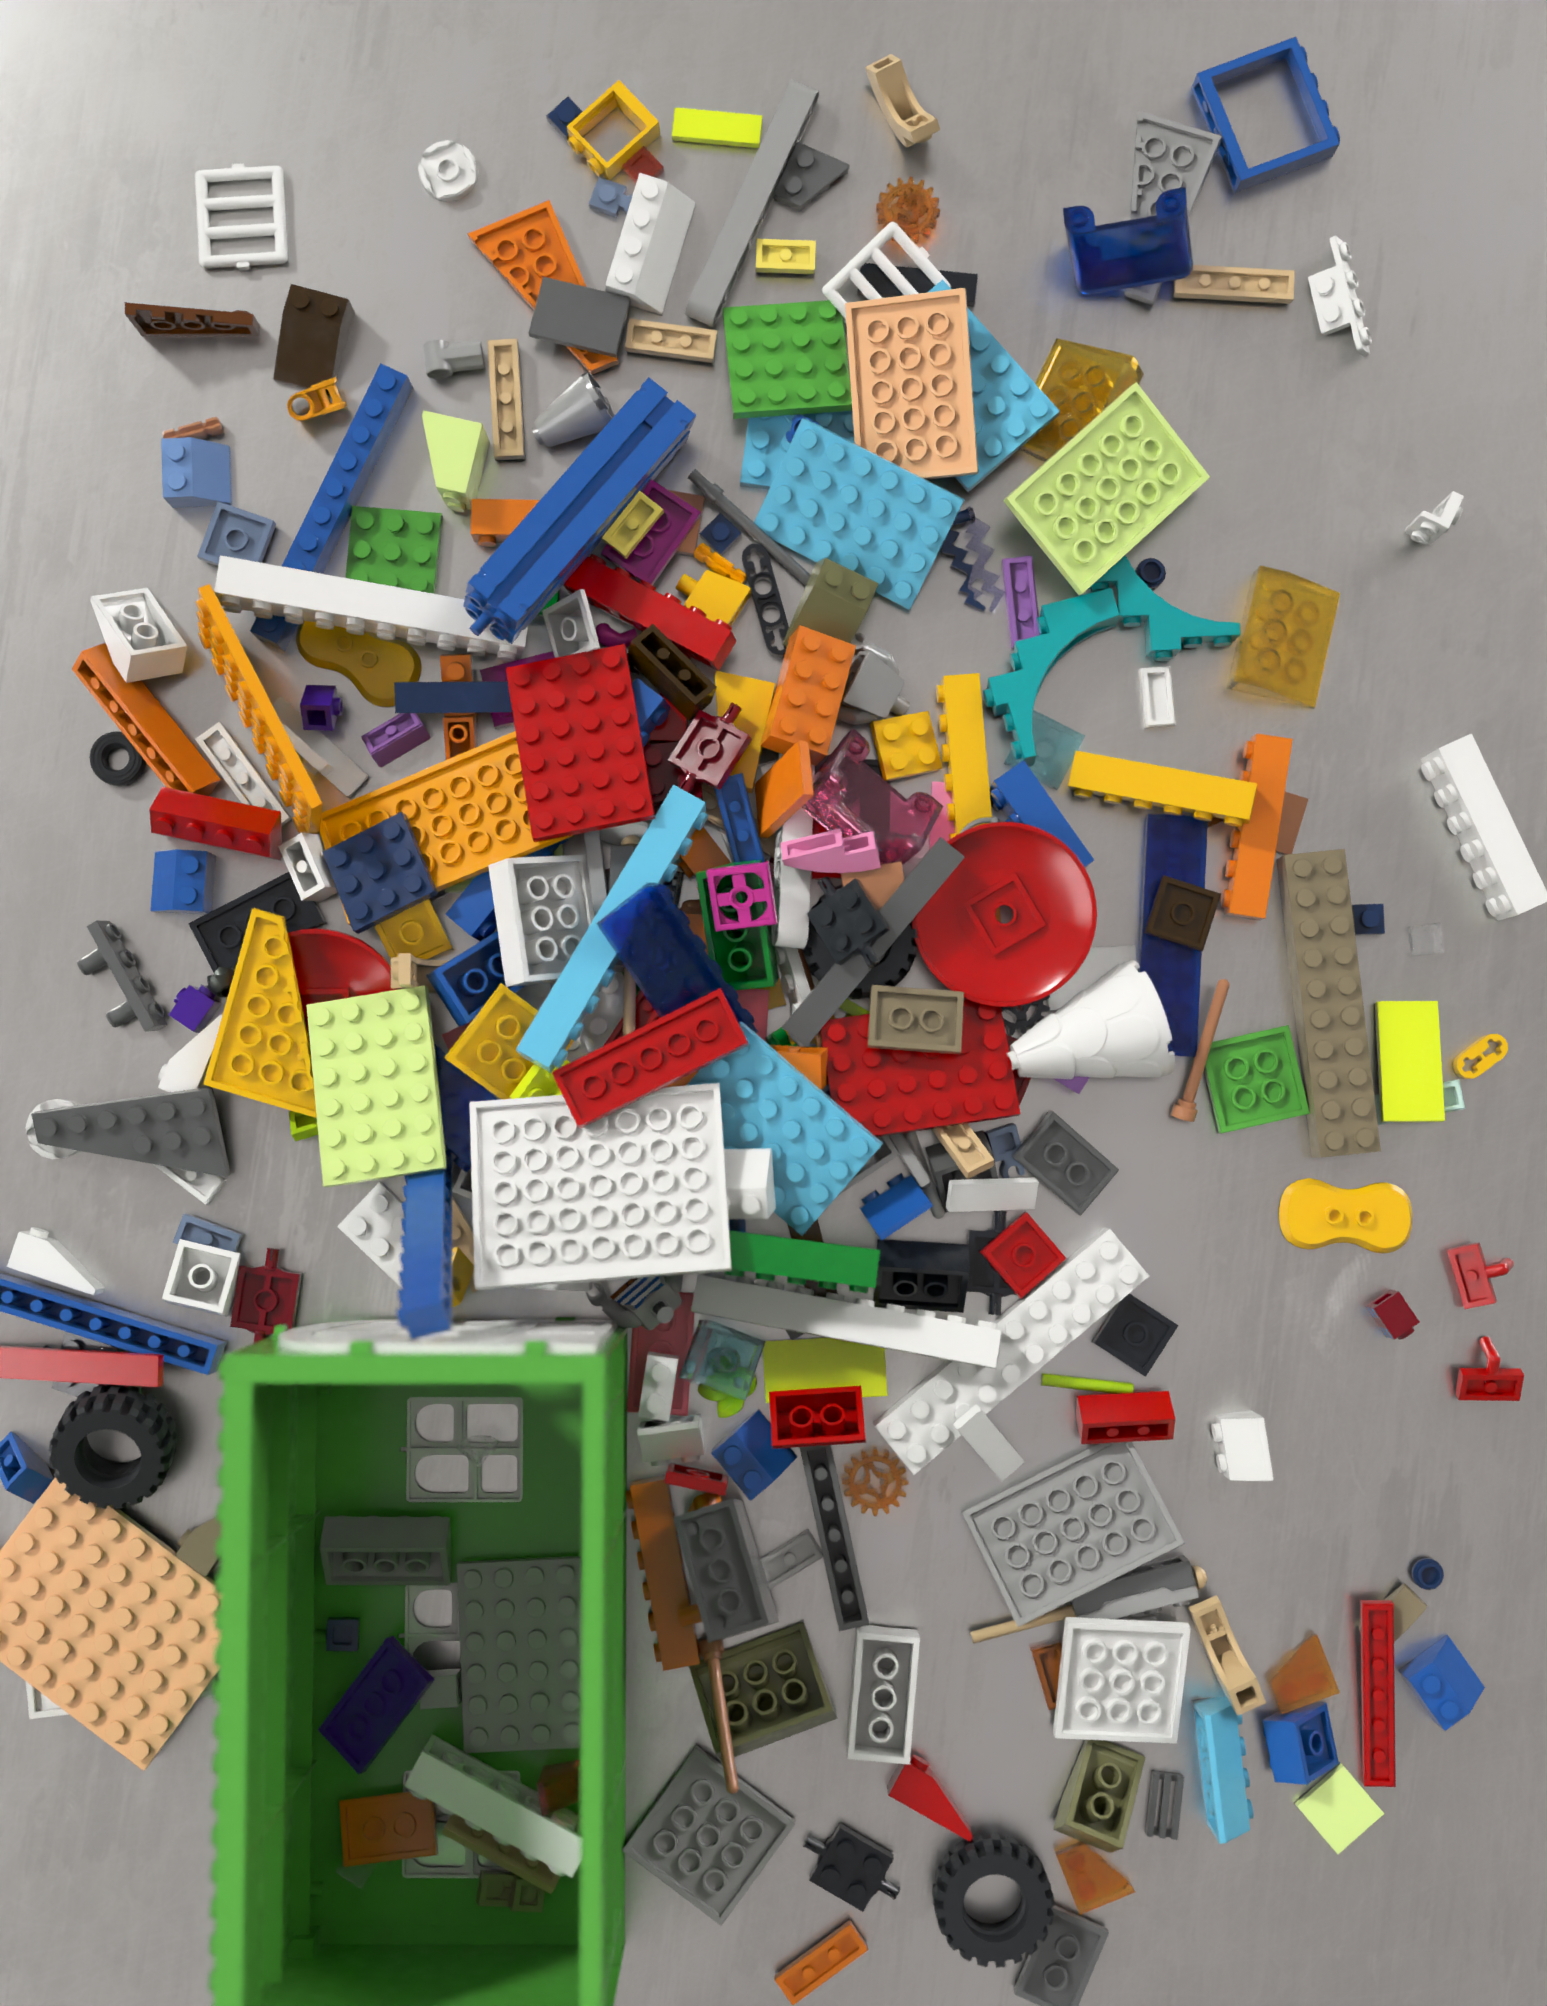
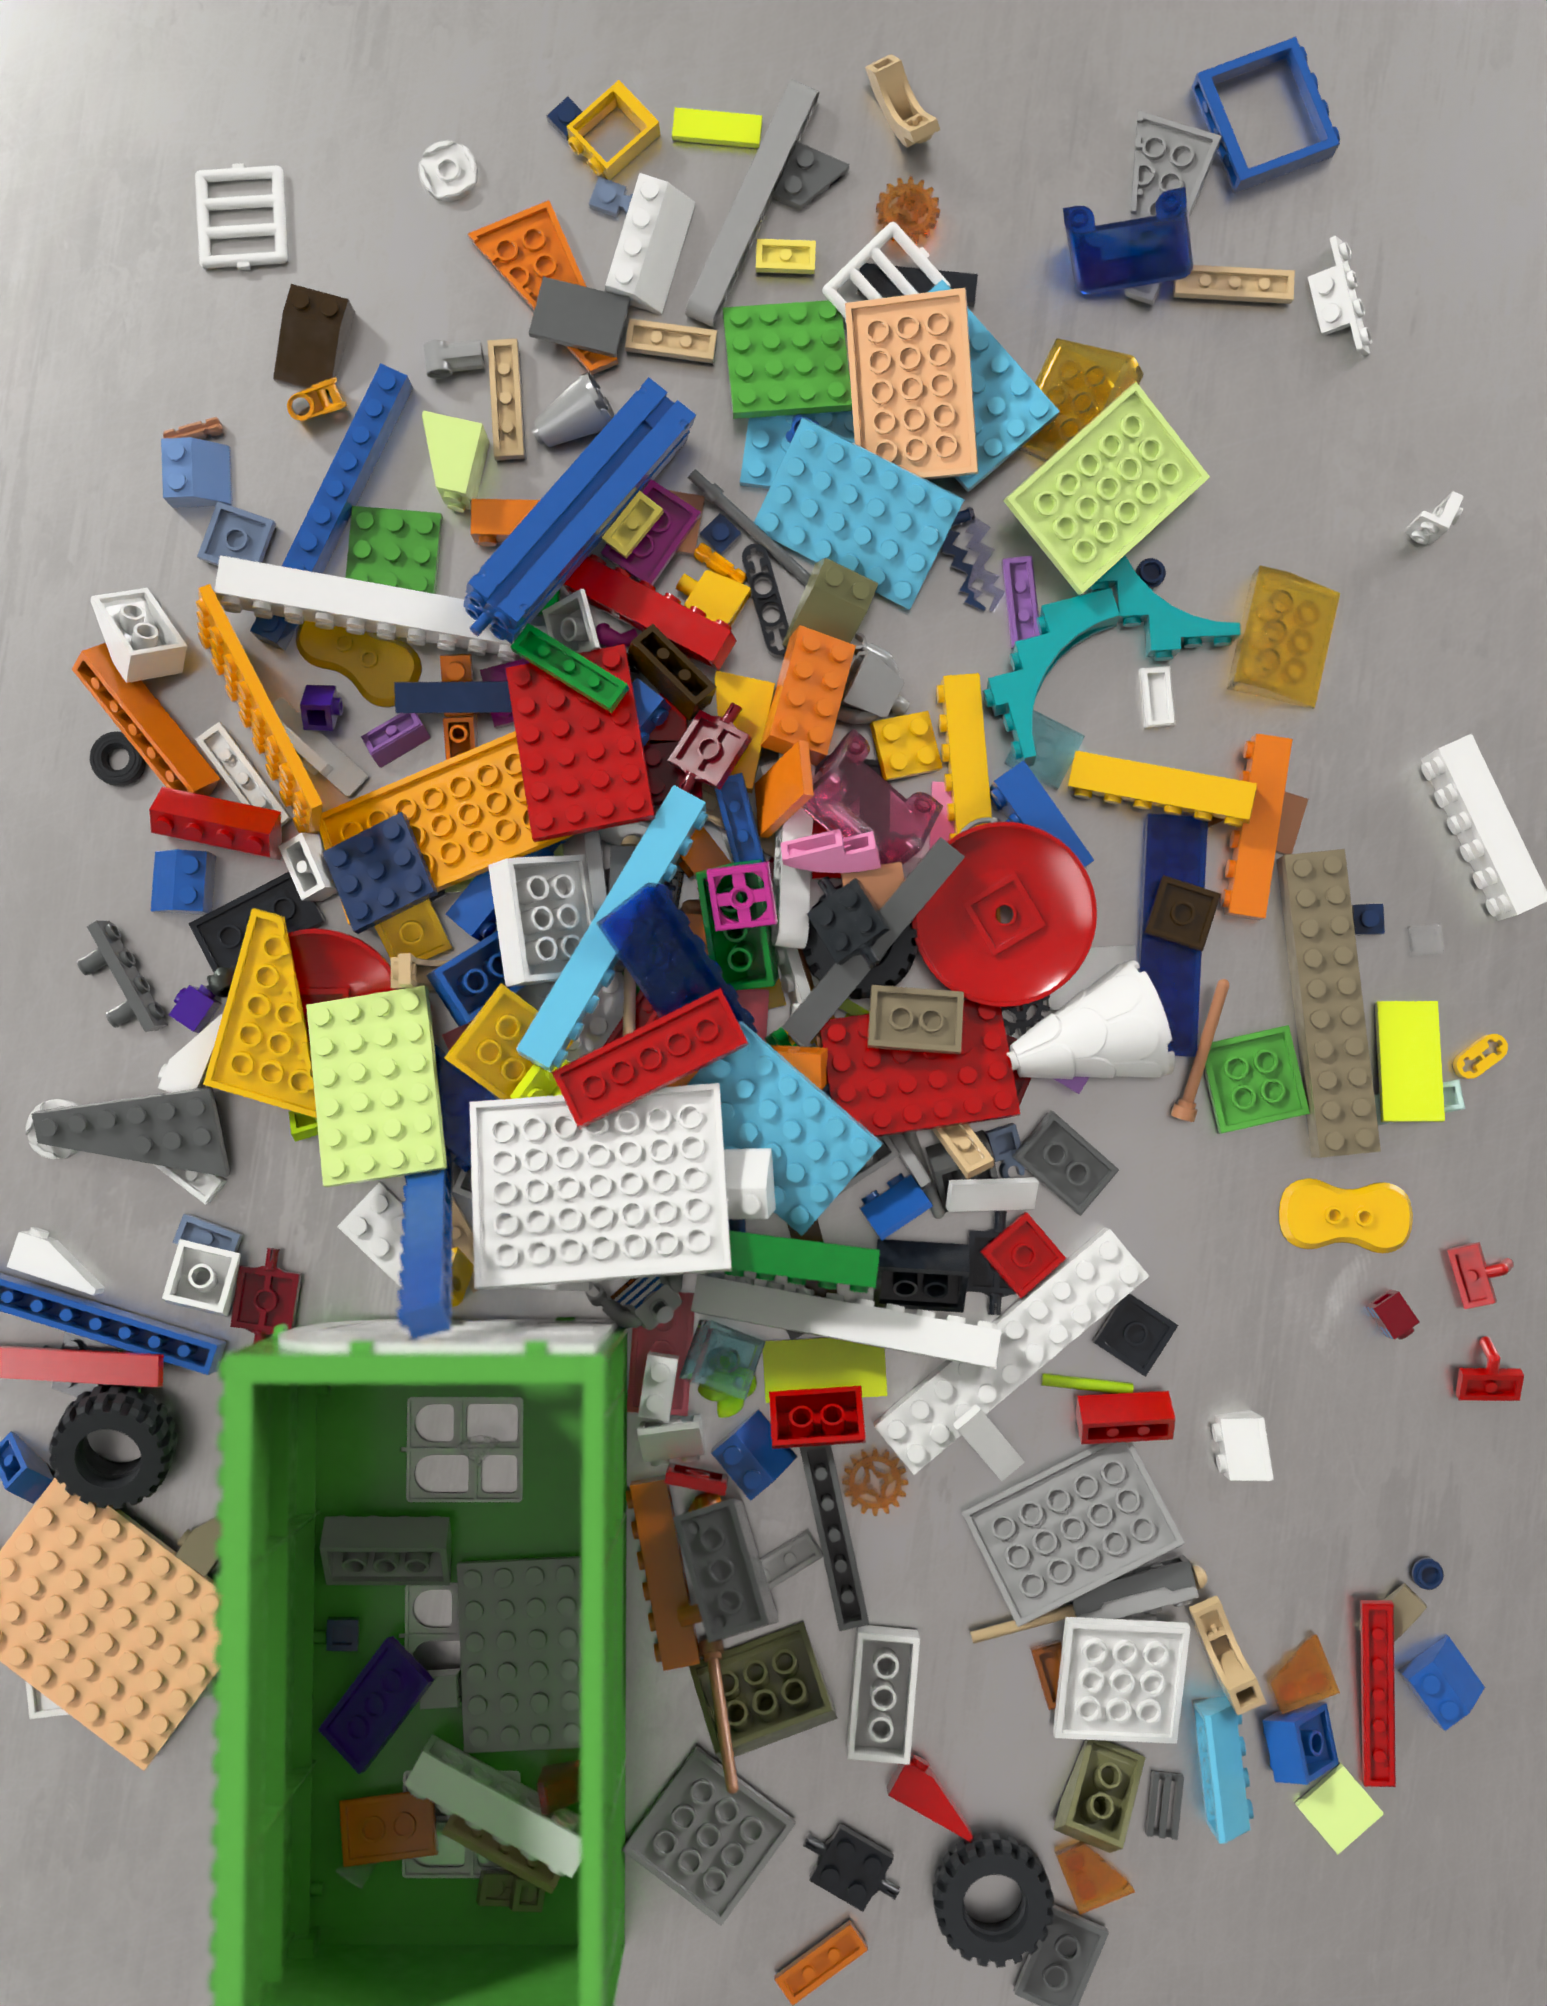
reddish brown wing [125,302,260,336] -> none
clear red tile [622,146,664,183] -> none
none -> green plate [511,623,629,713]

